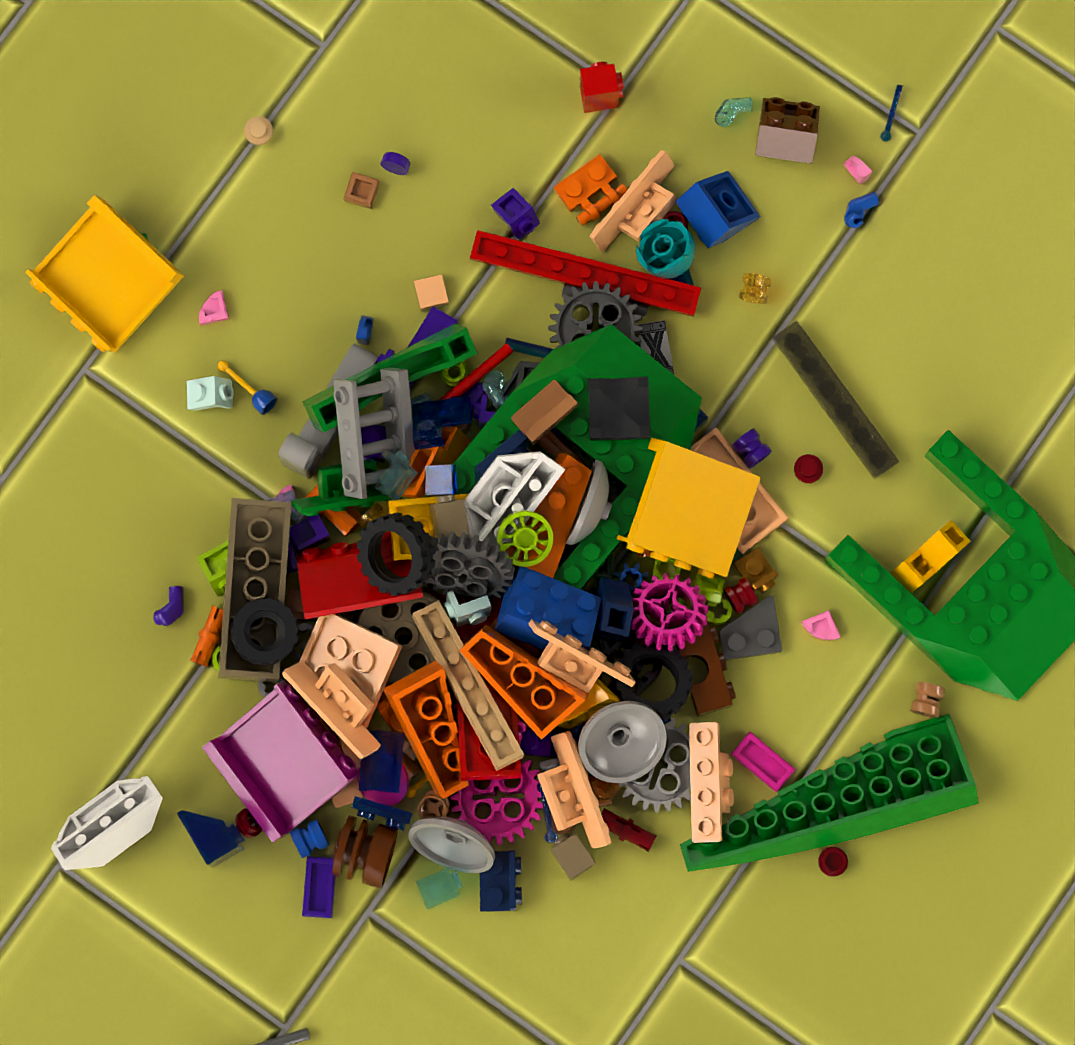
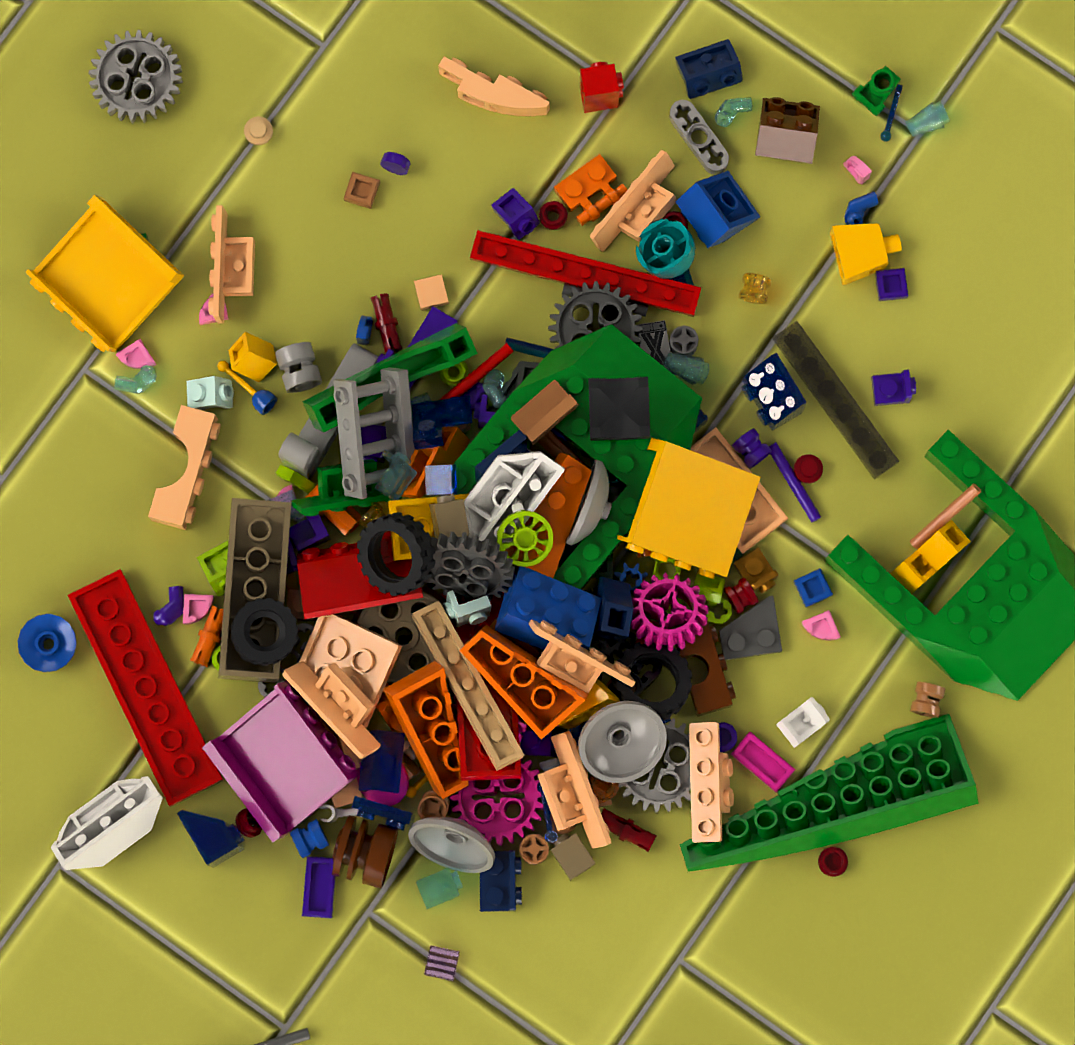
none -> blue dish [17,614,77,673]
none -> red plate [67,569,224,807]
none -> light grey gear [89,30,183,124]
none -> clear light blue arm [114,365,157,394]
none -> bright pink tile [116,339,156,369]
none -> light nougat arch [148,405,221,530]
none -> bright pink tile [183,594,215,625]
none -> light nougat bracket [208,205,255,324]
none -> yellow panel [228,332,277,382]
none -> light grey wheel [275,342,322,393]
none -> lime tile [276,464,315,493]
none -> white hand [320,804,363,823]
none -> dark red pin [370,293,403,354]
none -> clear purple tile [424,945,460,981]
none -> light nougat slope [438,56,550,116]
none -> medium nougat wheel [519,834,549,865]
none -> dark red plate [539,201,568,230]
none -> clear light blue cone [664,353,709,385]
none -> light grey beam [669,100,729,174]
none -> flat silver wheel [669,325,699,359]
none -> dark blue bracket [675,39,743,99]
none -> dark purple tile [719,722,737,753]
none -> clear blue slope [741,352,807,431]
none -> dark purple bar [769,442,821,523]
none -> white bracket [776,697,830,748]
none -> blue tile [793,568,833,608]
none -> yellow torso [830,223,902,285]
none -> green plate [851,66,901,116]
none -> dark purple bracket [871,369,916,406]
none -> dark purple tile [875,268,908,301]
none -> clear light blue cone [905,101,950,137]
none -> nougat bar [910,483,981,549]

